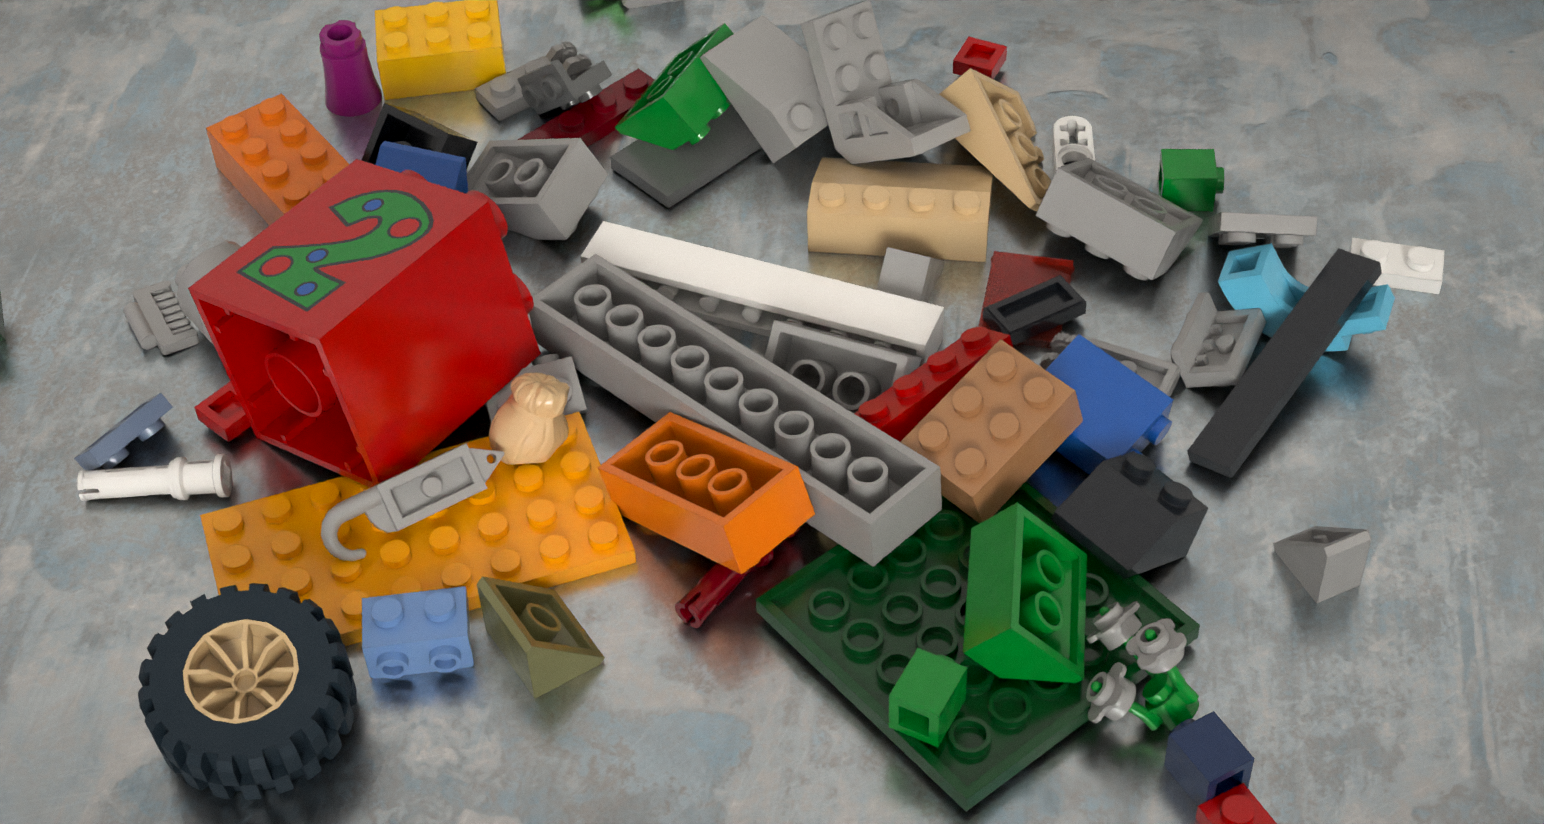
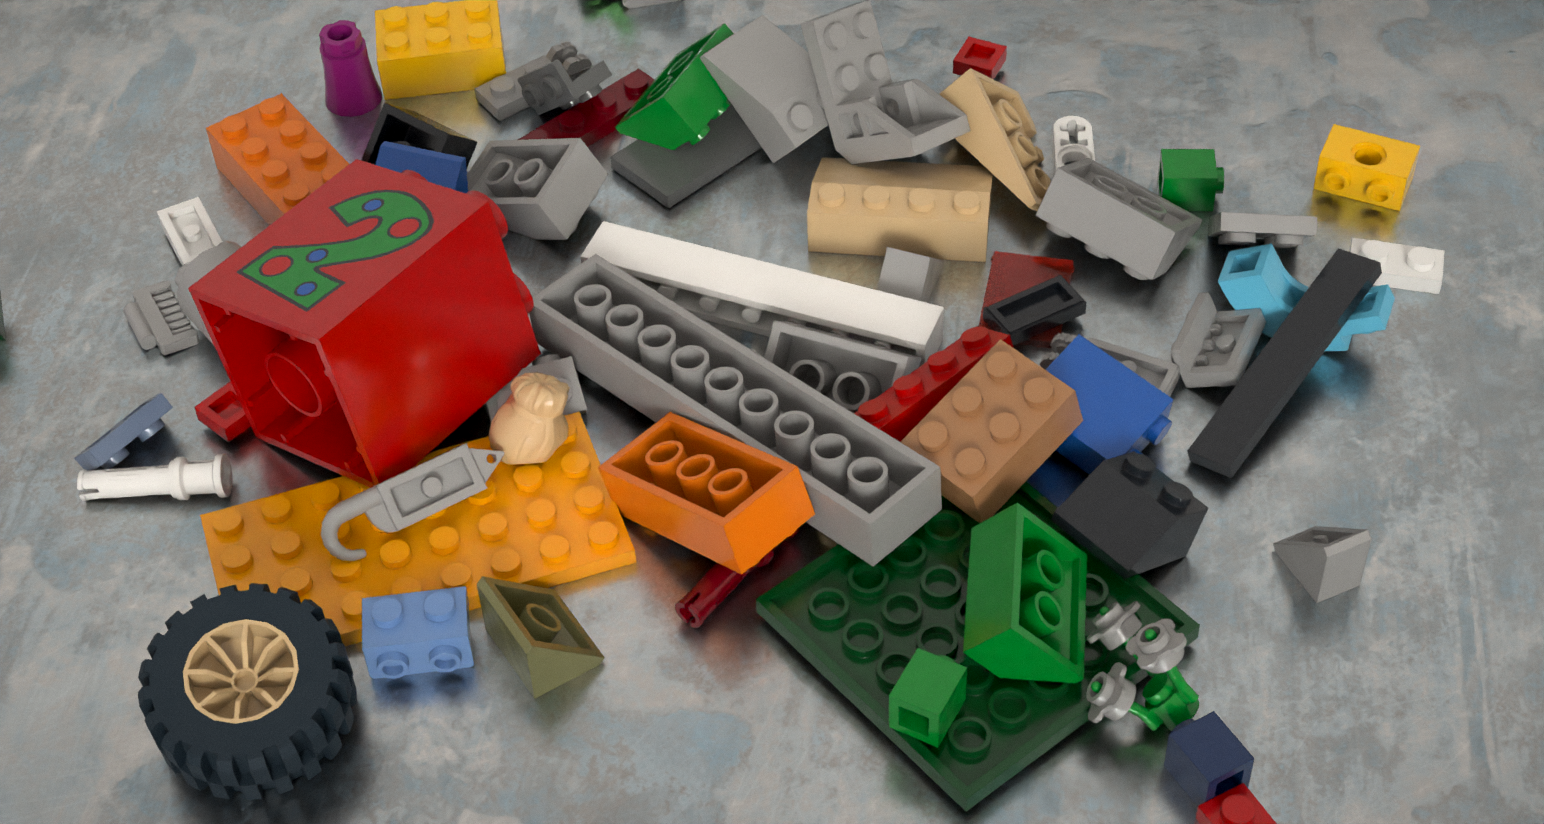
none -> white plate [157,197,223,266]
none -> yellow brick [1313,124,1420,211]

